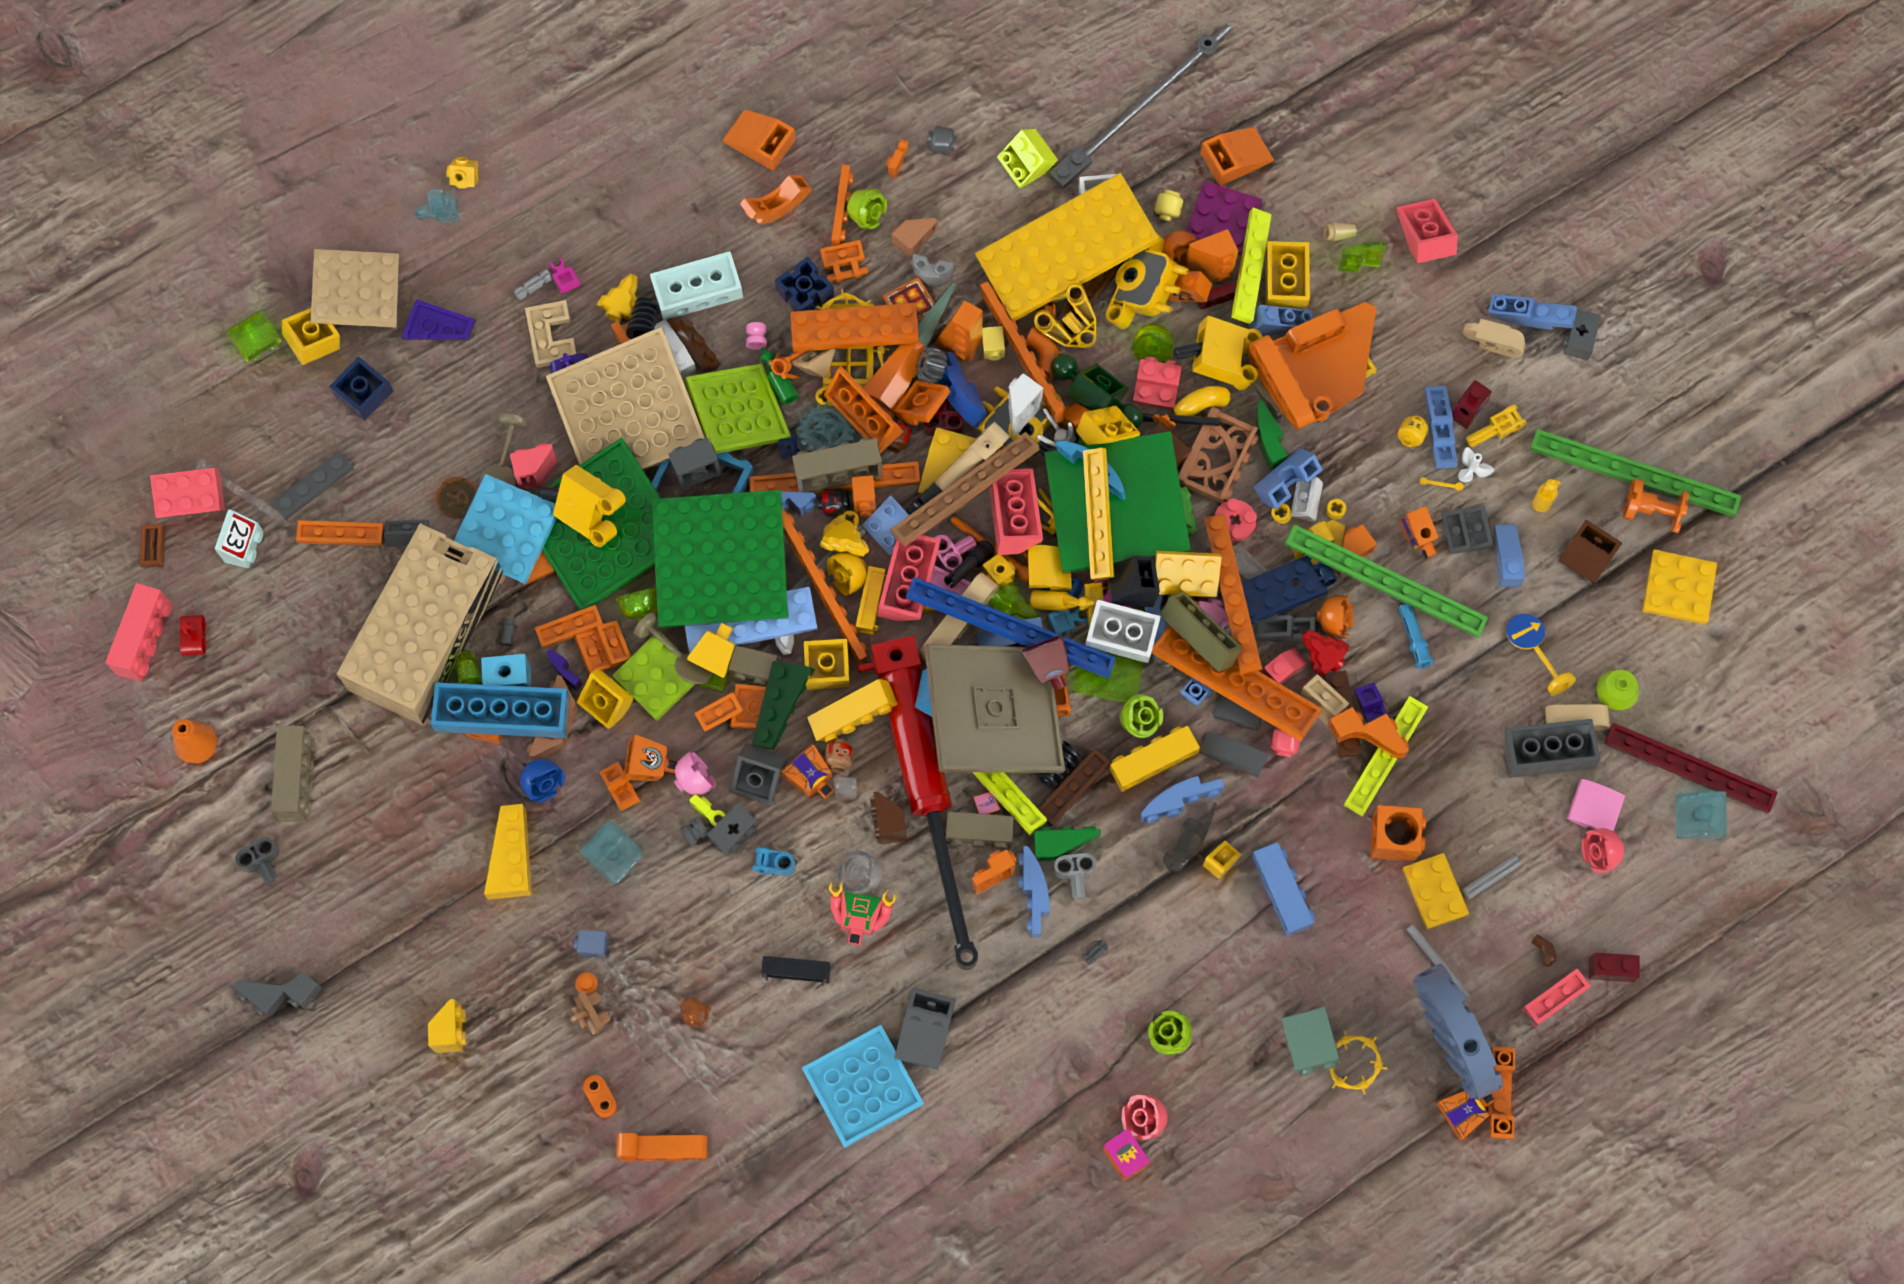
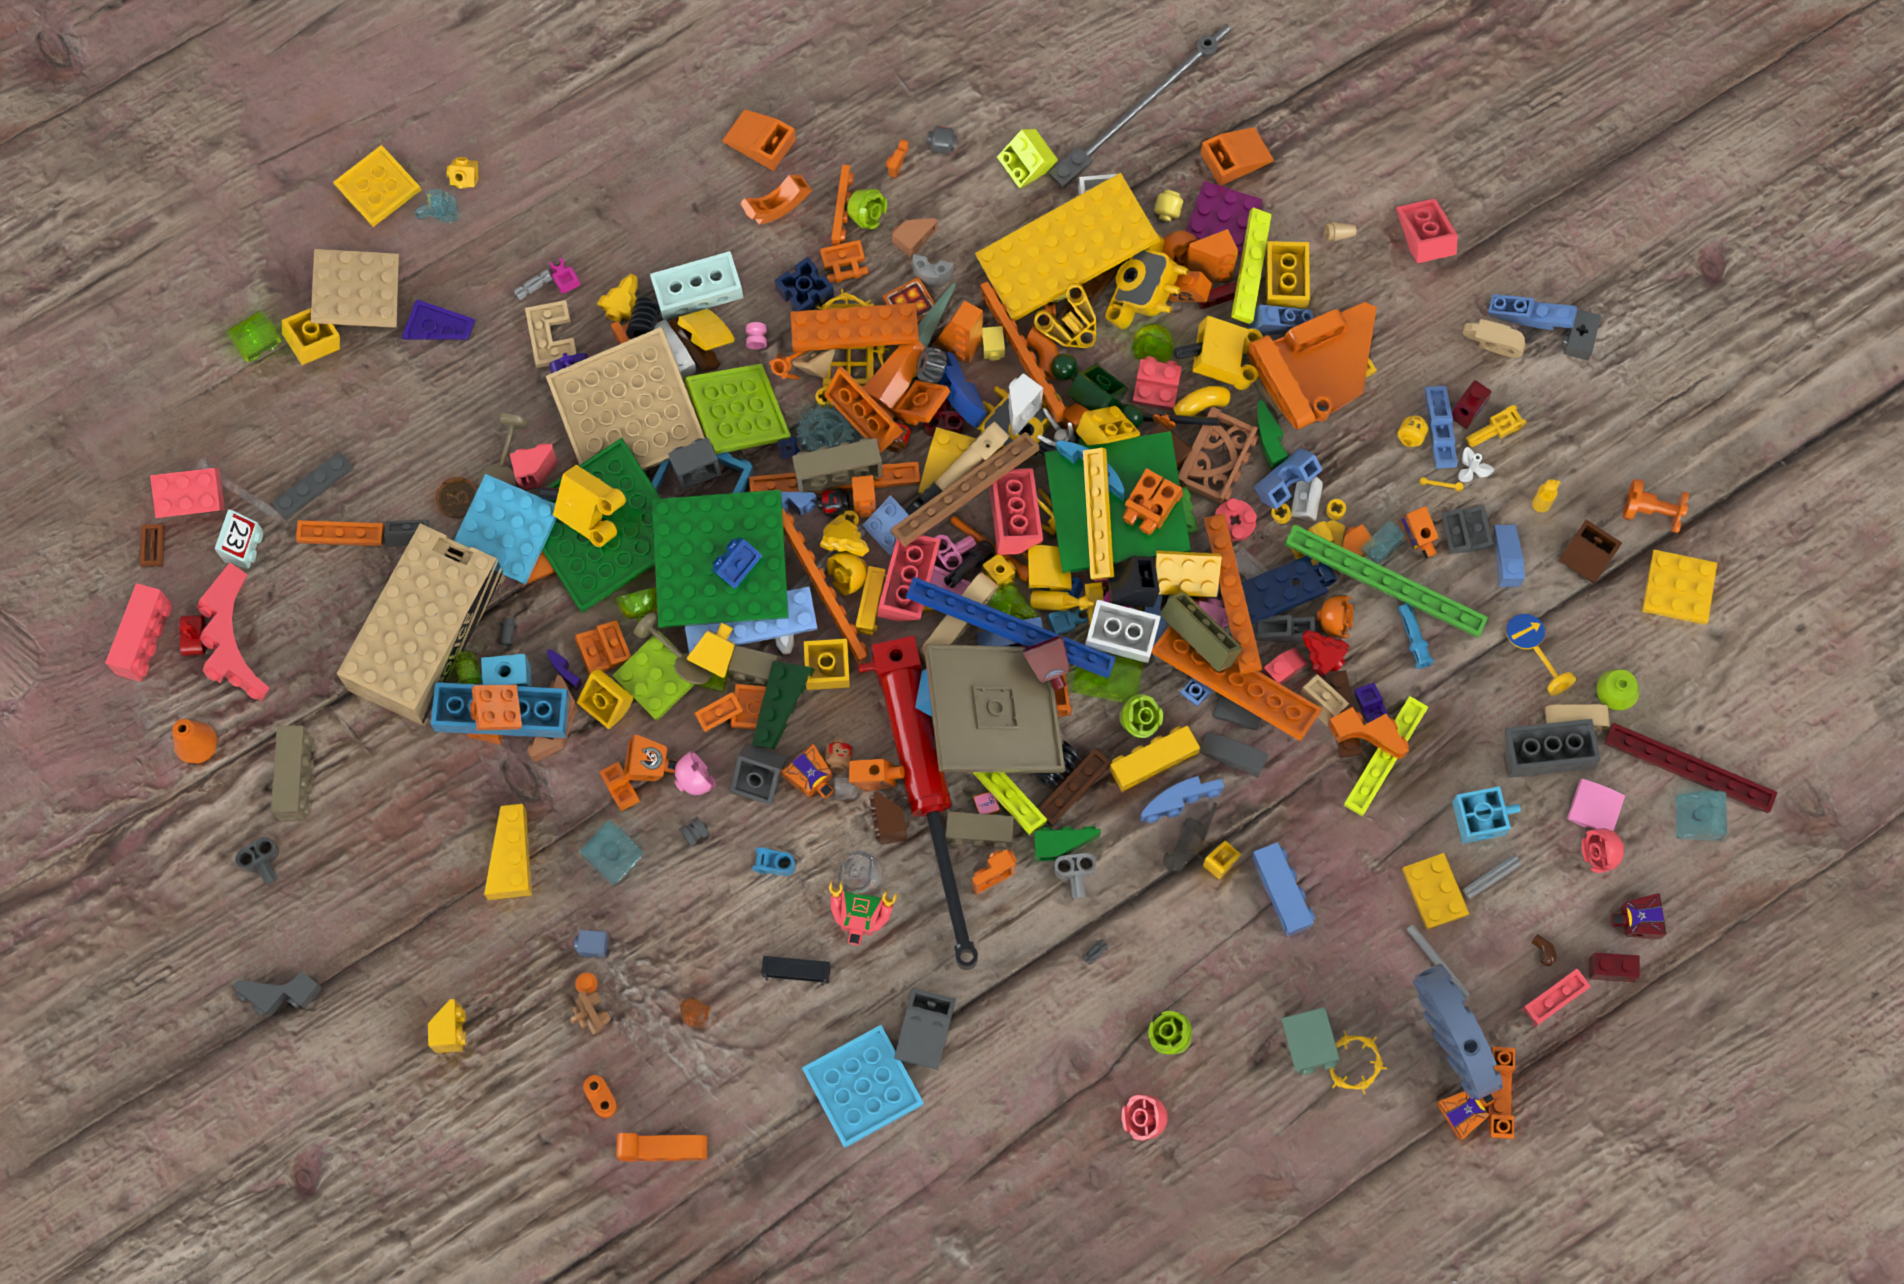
dark blue brick [329,356,394,421] -> none
blue cylinder [520,758,565,803] -> none
orange plate [535,605,603,649] -> none
neon yellow plate [689,794,725,827] -> none
dark grey brick [707,803,758,857] -> none
green wheel [759,347,799,405] -> none
yellow brick [807,679,898,744] -> none
medium blue slope [1019,846,1050,938] -> none
dark pink piece [1103,1129,1150,1182] -> none
coral head [1270,728,1301,758] -> none
clear neon green slope [1338,242,1386,273] -> none
orange brick [1370,805,1426,862] -> none
bright green plate [1529,429,1741,517] -> none
none -> coral arch [197,563,270,702]
none -> yellow plate [333,145,421,227]
none -> orange plate [470,685,522,730]
none -> yellow slope [678,308,735,351]
none -> blue bracket [711,537,763,589]
none -> orange torso [849,759,905,792]
none -> orange hips [1122,468,1183,535]
none -> clear light blue bracket [1361,521,1406,565]
none -> medium azure piece [1452,786,1521,844]
none -> torso [1611,893,1667,939]

